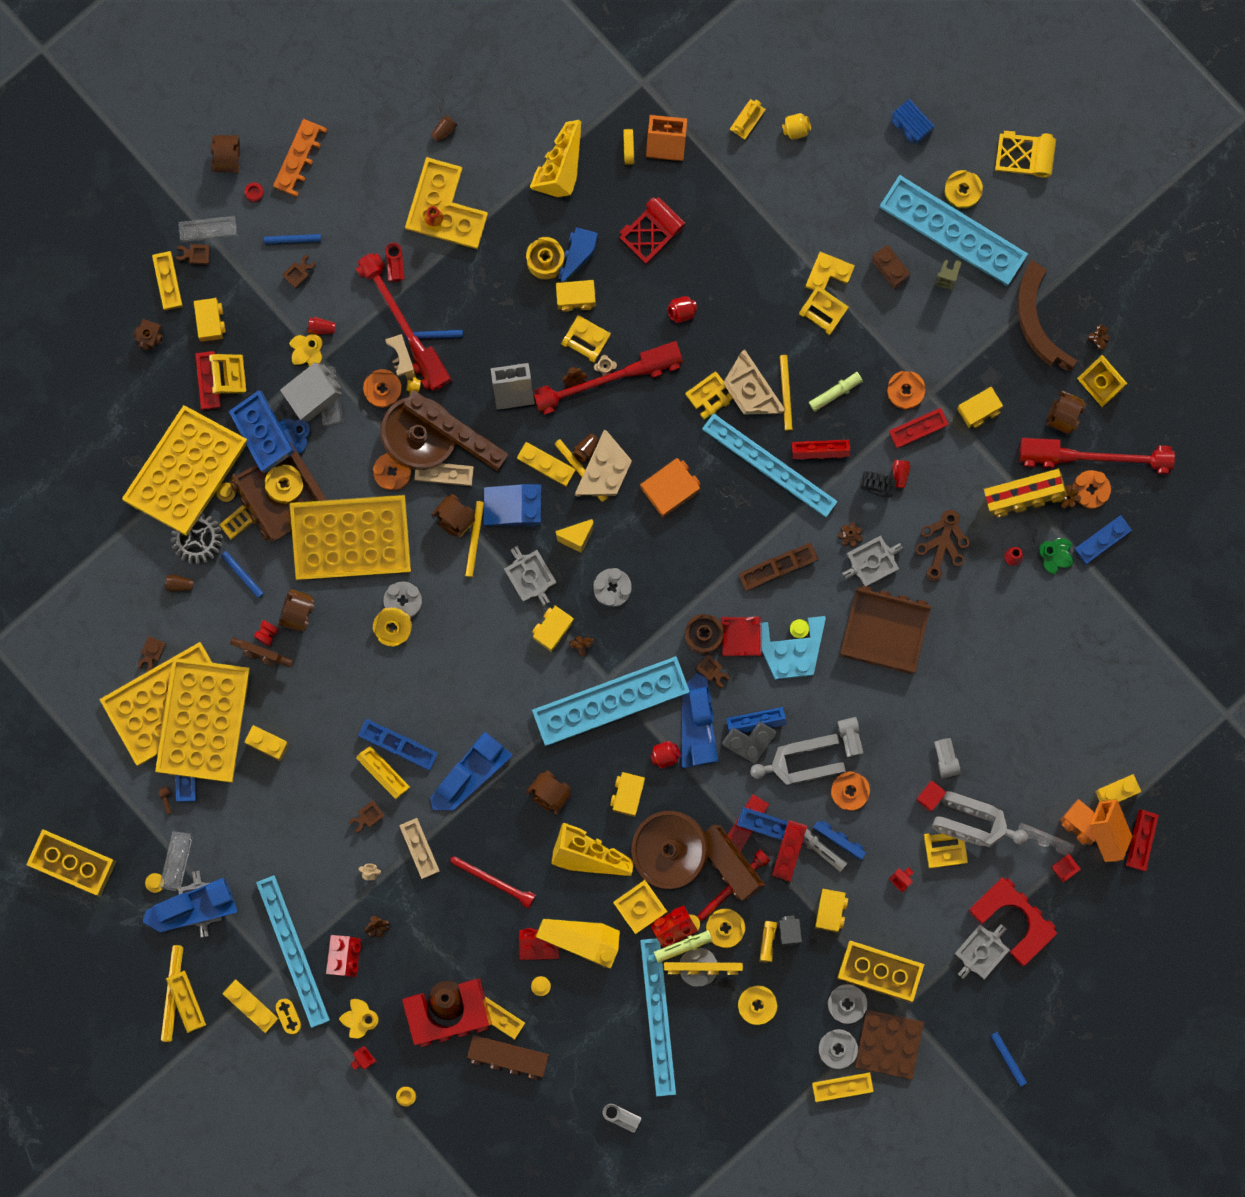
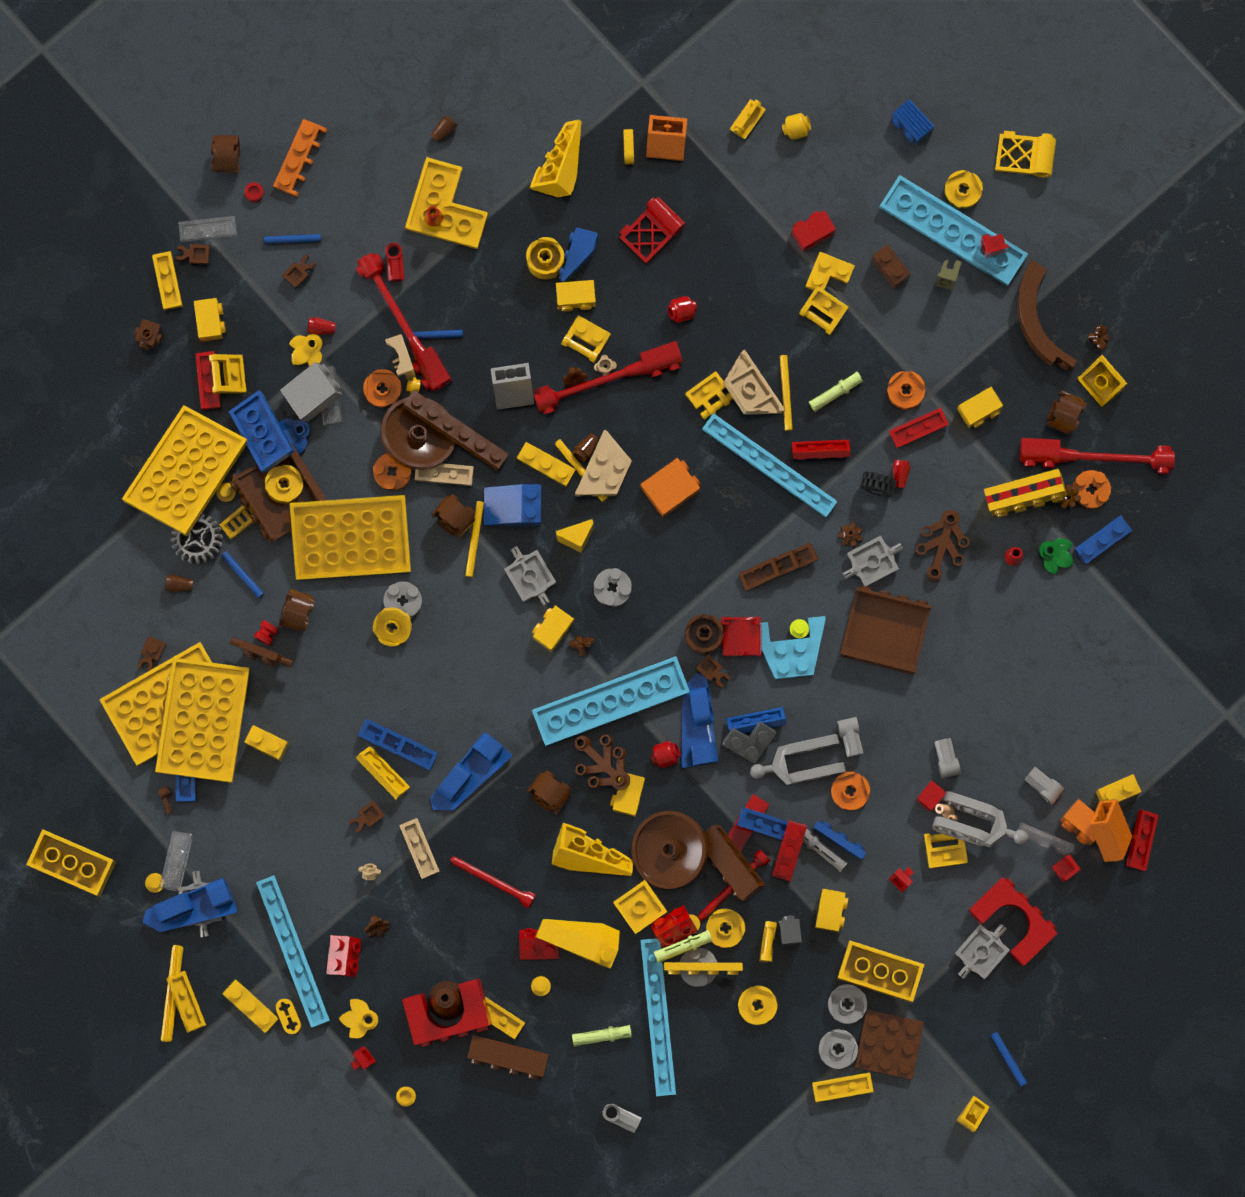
none -> yellowish green pin [572,1025,632,1047]
none -> reddish brown plant [575,735,630,790]
none -> red brick [791,210,836,252]
none -> light nougat arm [935,804,958,822]
none -> yellow slope [956,1096,990,1132]
none -> red panel [980,234,1009,258]
none -> light grey piece [1024,767,1065,805]

